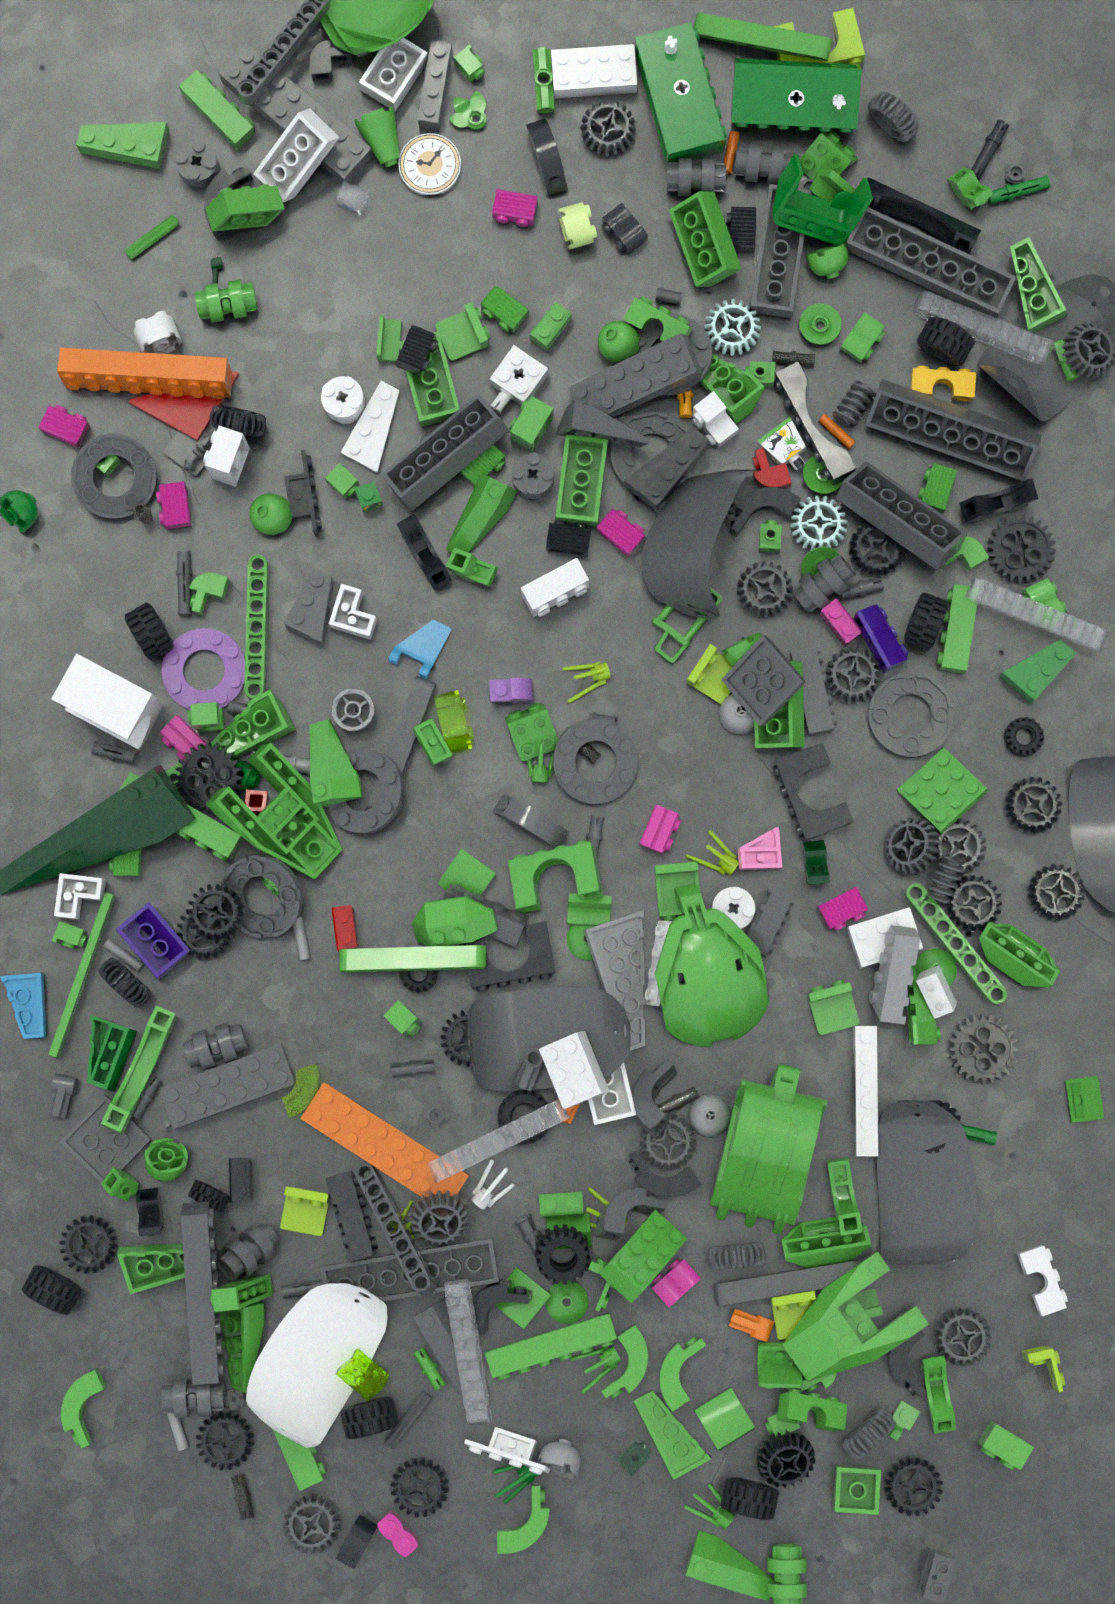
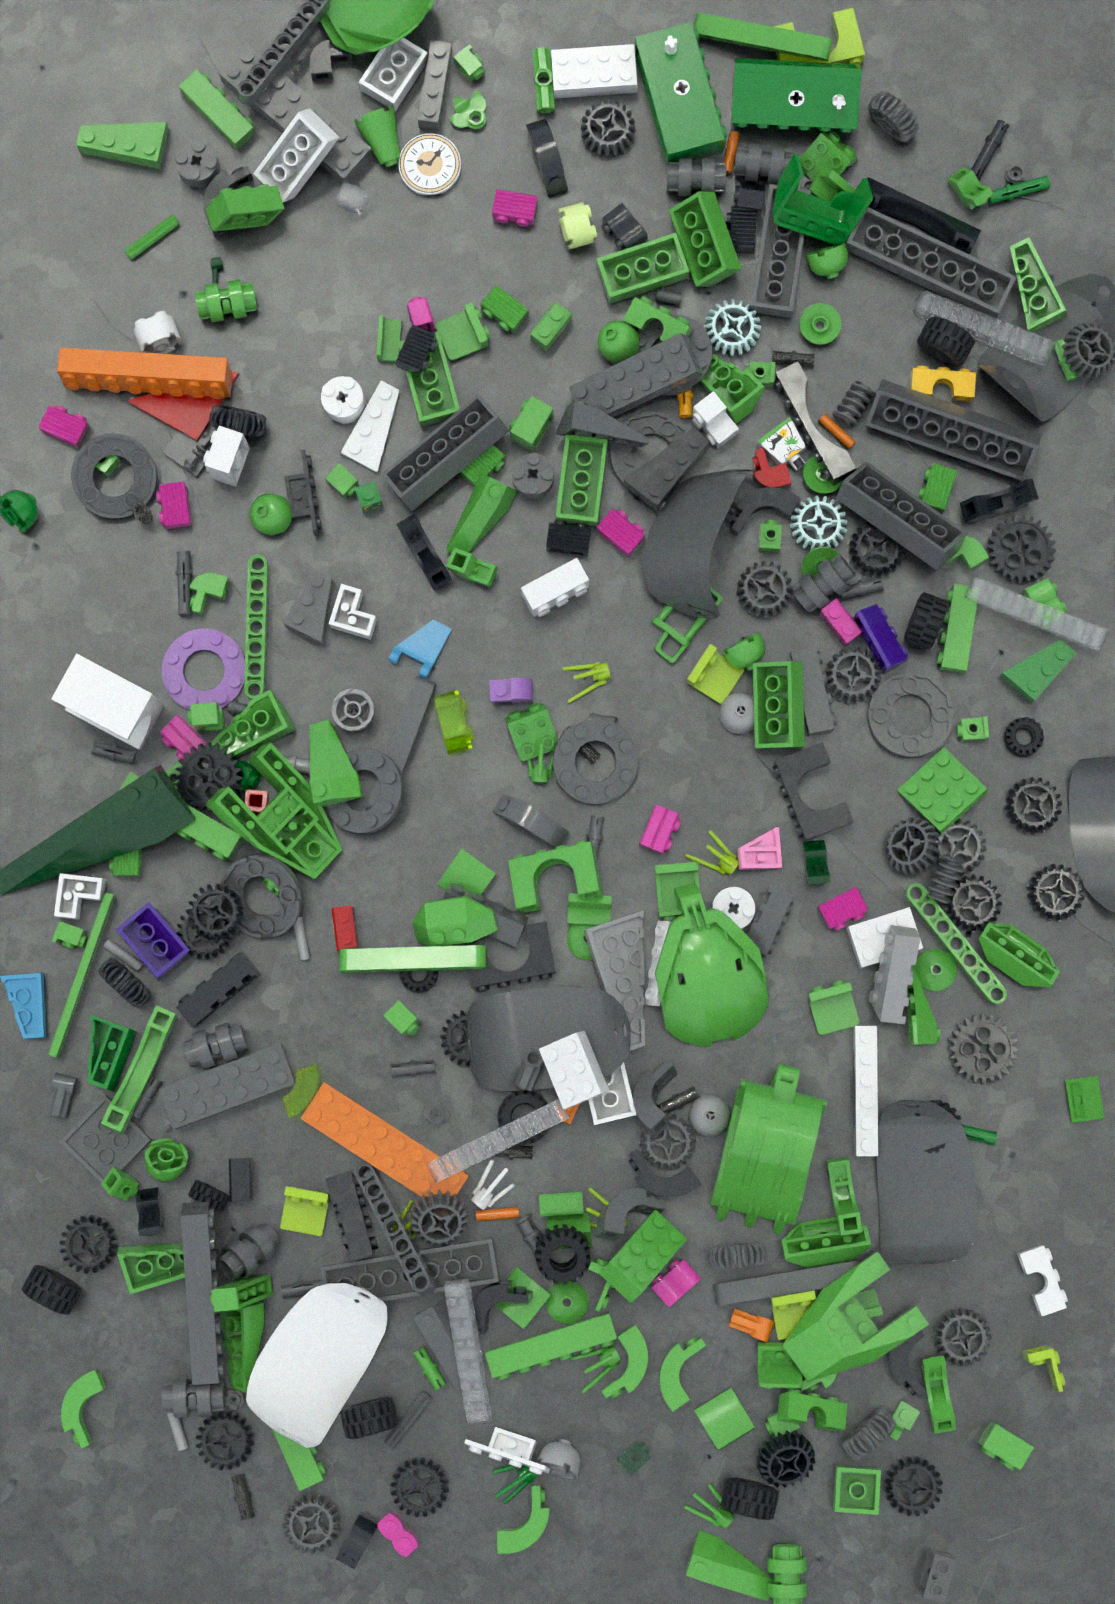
black tyre [125,602,174,661] -> none
clear neon green bracket [335,1349,389,1401] -> none
bright green panel [412,718,452,766] -> none
white brick [490,345,549,414] -> none
bright green wing [632,1391,711,1480] -> none
dark grey plate [721,635,806,726] -> none
bright green brick [840,312,886,363] -> none
white brick [916,965,957,1019] -> none
none -> black wedge [176,952,262,1028]
none -> dark pink brick [407,297,435,333]
none -> orange piece [475,1207,519,1221]
none -> clear smoke pin [490,1143,533,1160]
none -> bright green brick [596,233,689,304]
none -> black brick [733,181,765,211]
none -> bright green brick [956,716,989,742]

